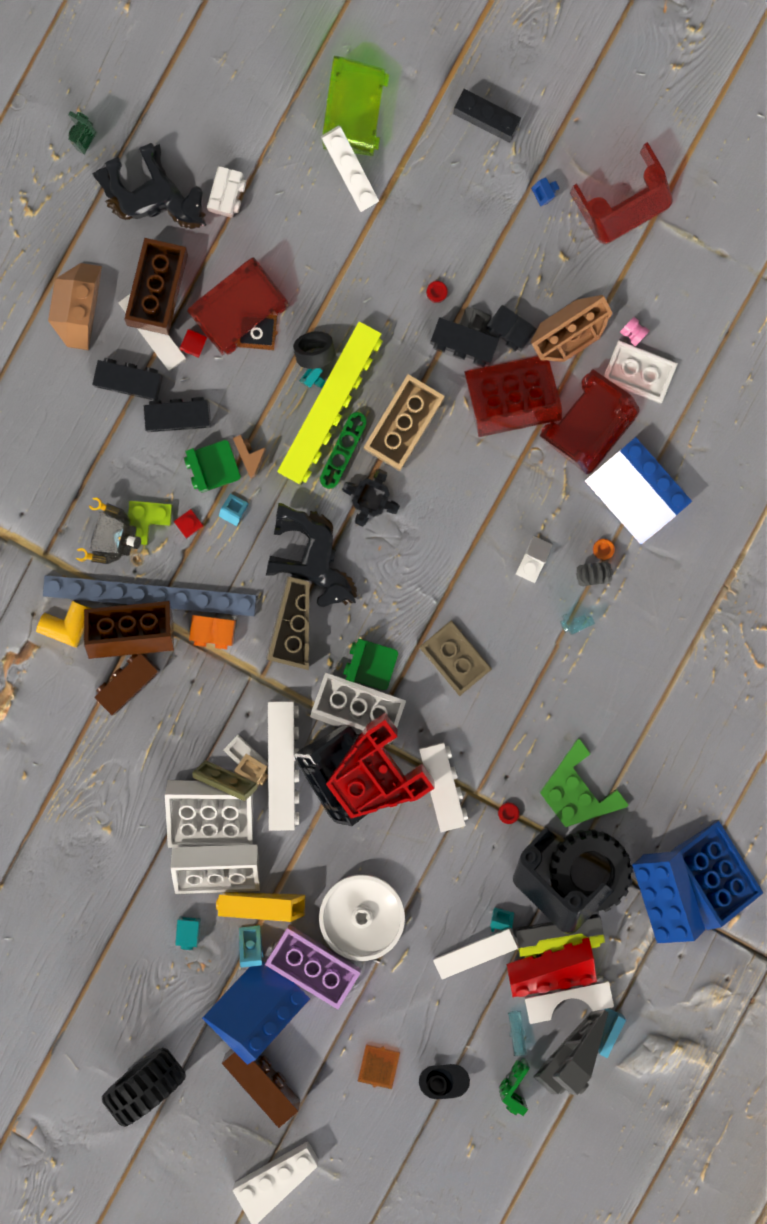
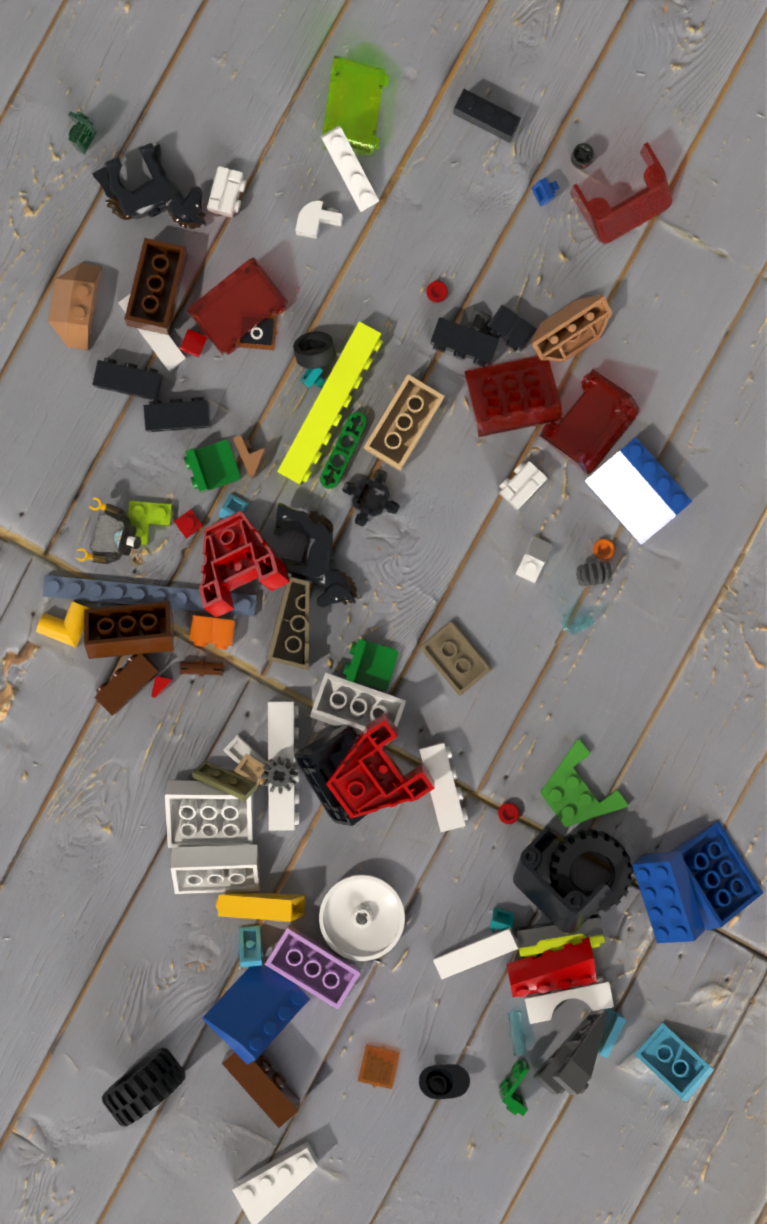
teal brick [175,917,201,950] -> none
white tile [602,340,678,404] -> none
bright pink wheel [620,316,650,346] -> none
none -> red slope [151,676,174,698]
none -> reddish brown pin [180,660,224,677]
none -> red wedge [199,511,290,618]
none -> dark grey gear [261,757,298,794]
none -> white brick [295,201,343,239]
none -> white brick [499,461,548,510]
none -> pearl dark grey wheel [571,143,594,169]
none -> medium azure slope [634,1023,714,1102]

